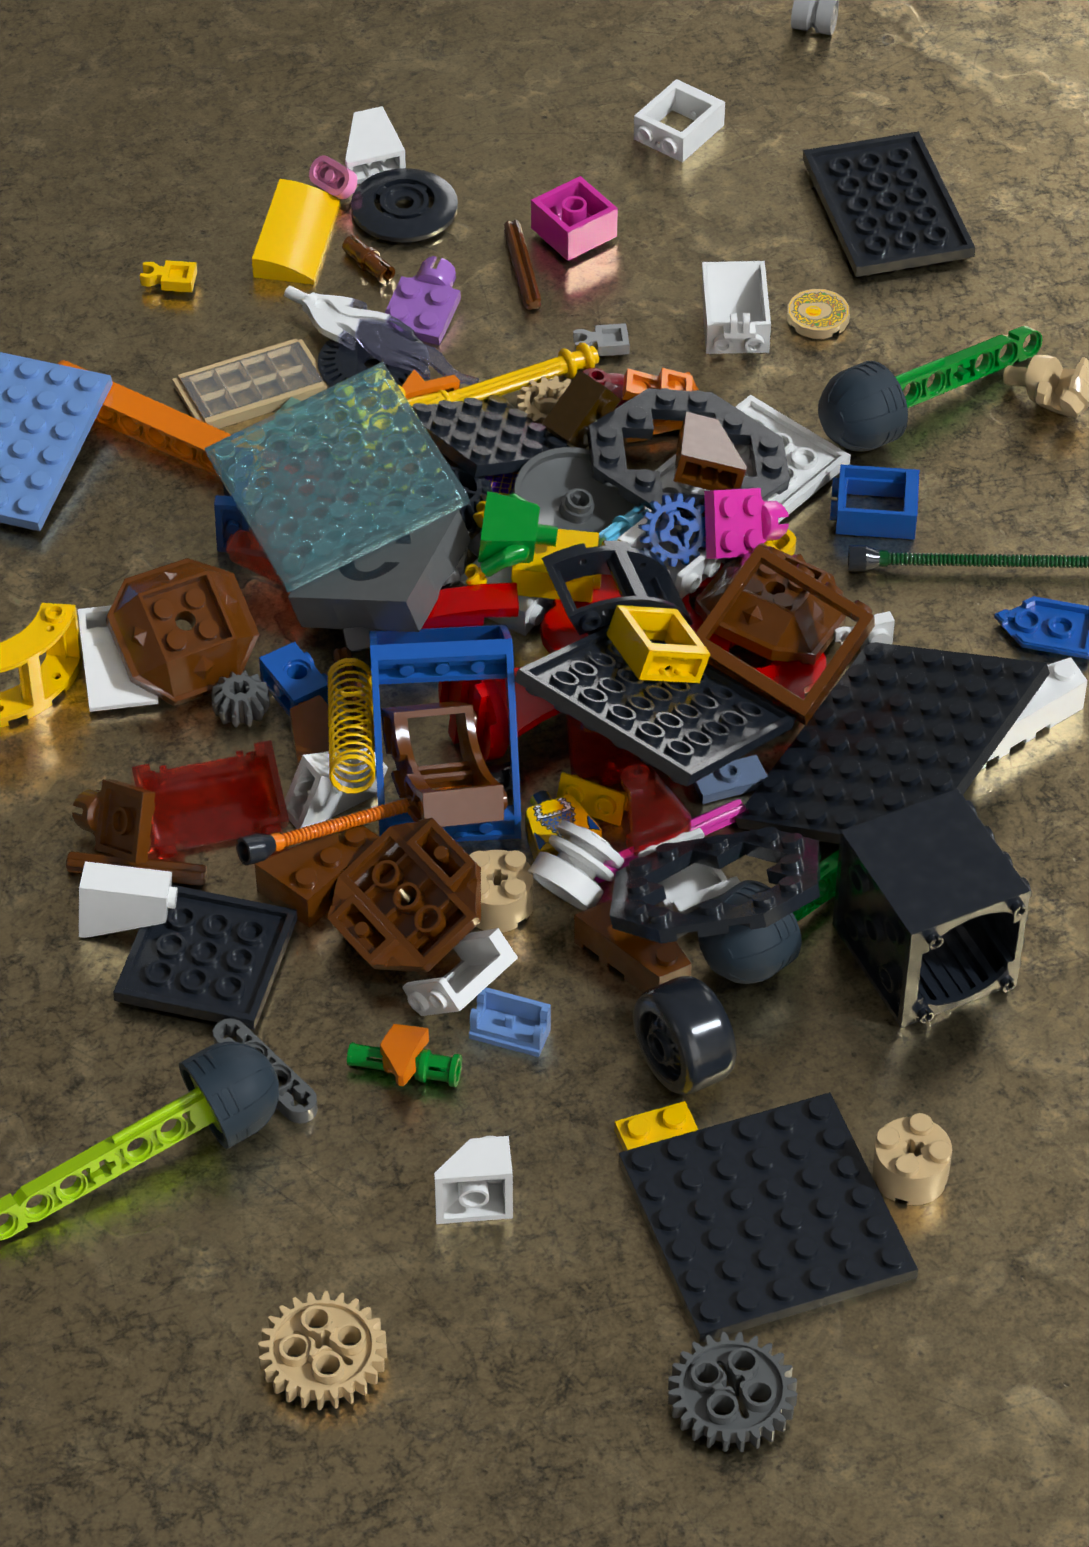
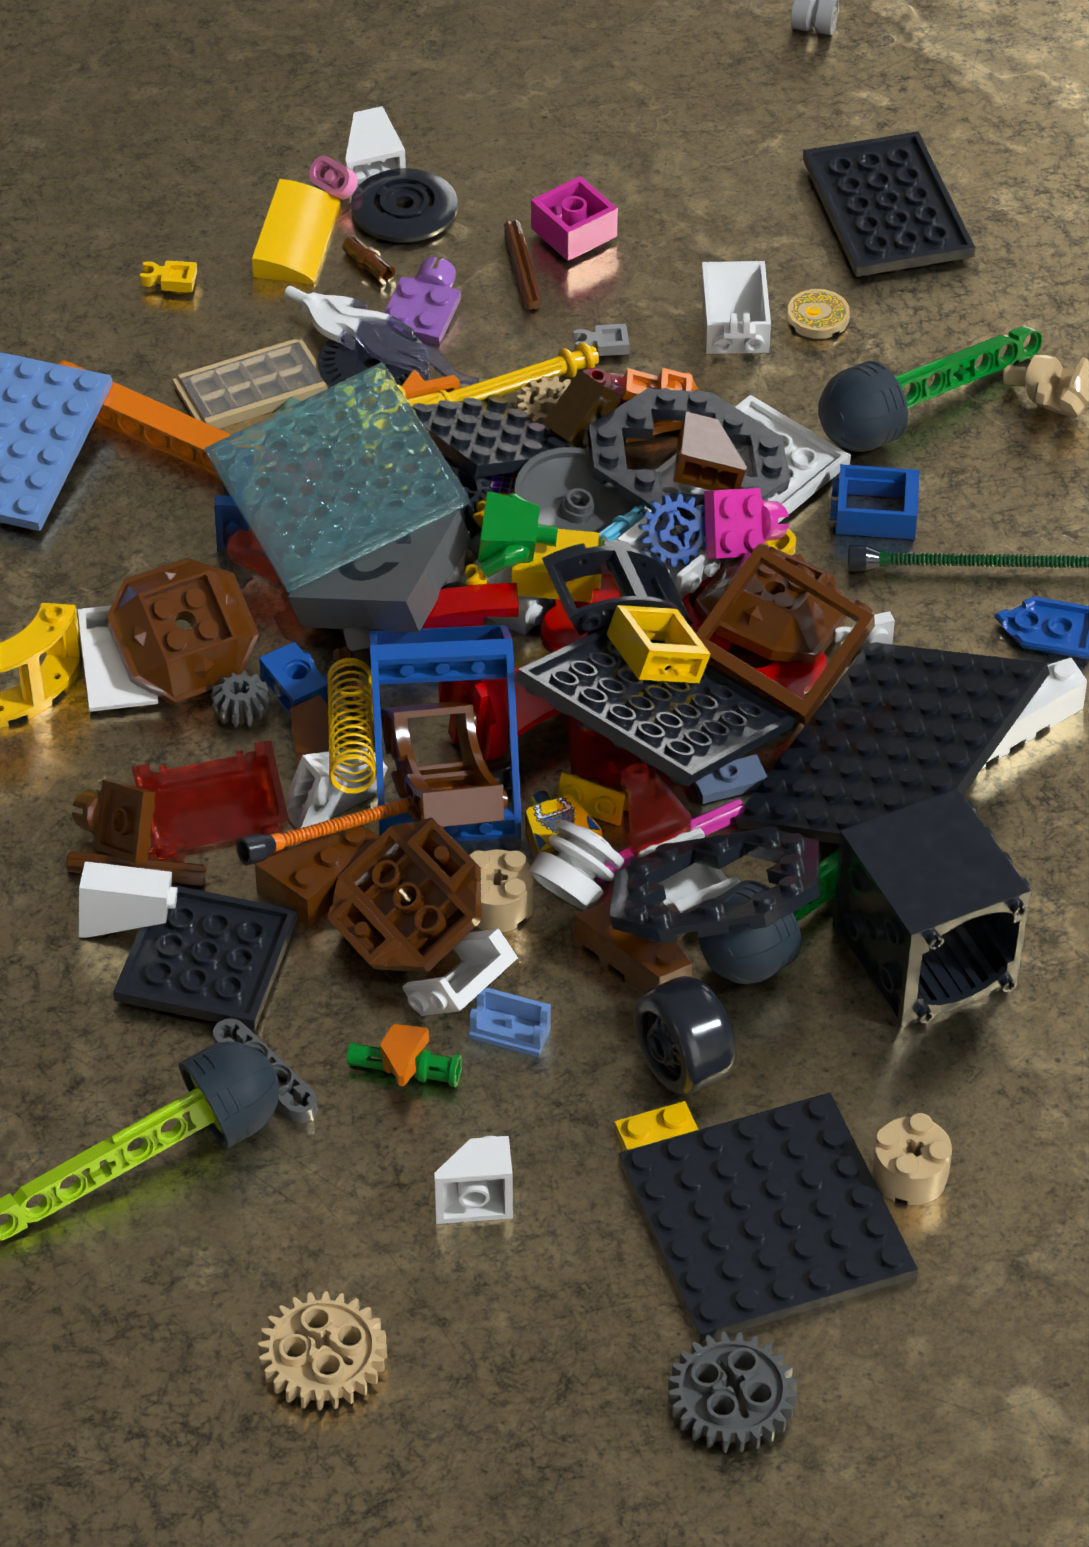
white window [634,79,725,163] -> none

